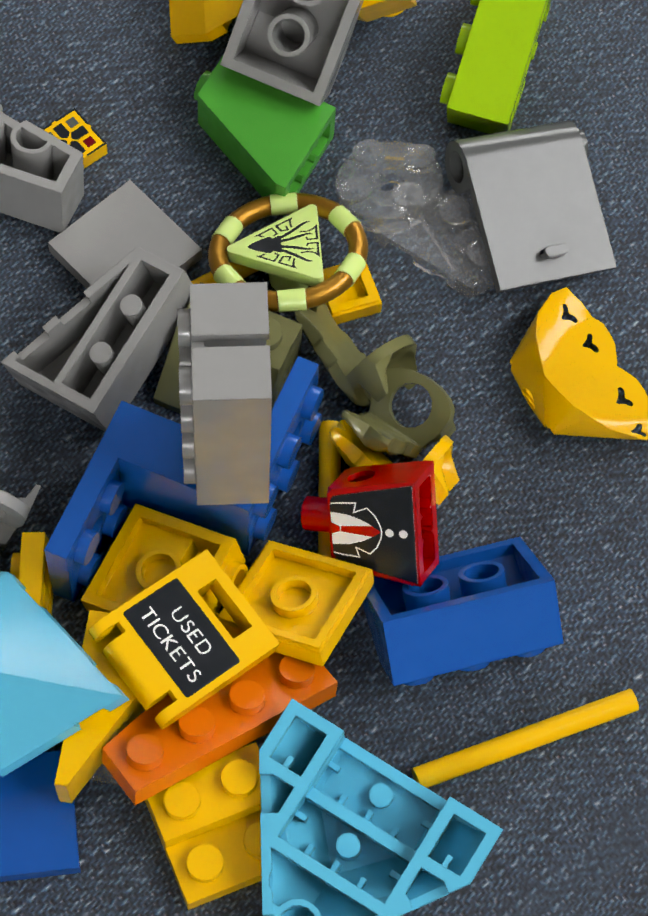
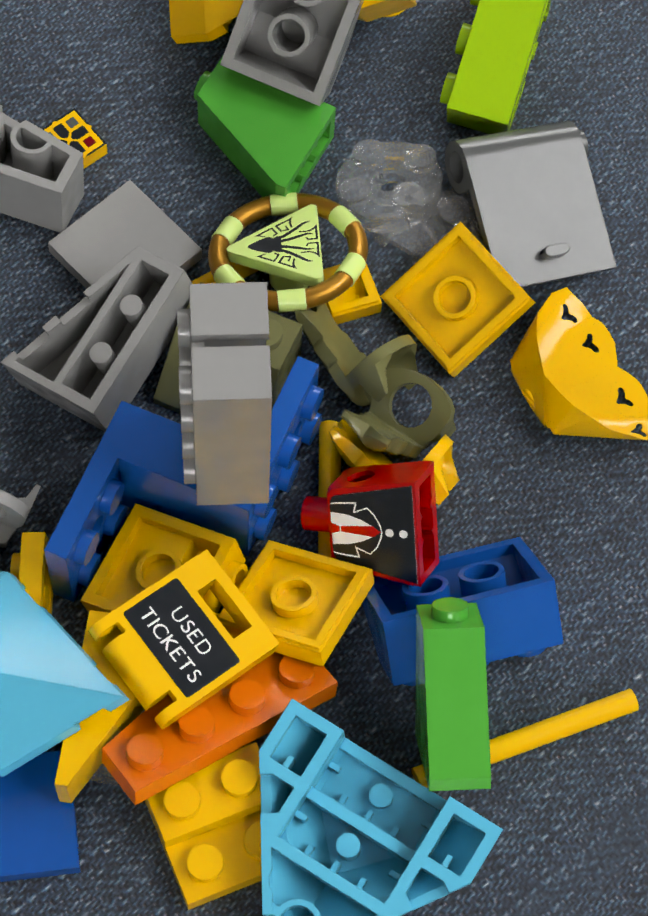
none -> yellow tile [380,221,536,378]
none -> bright green slope [415,597,491,791]

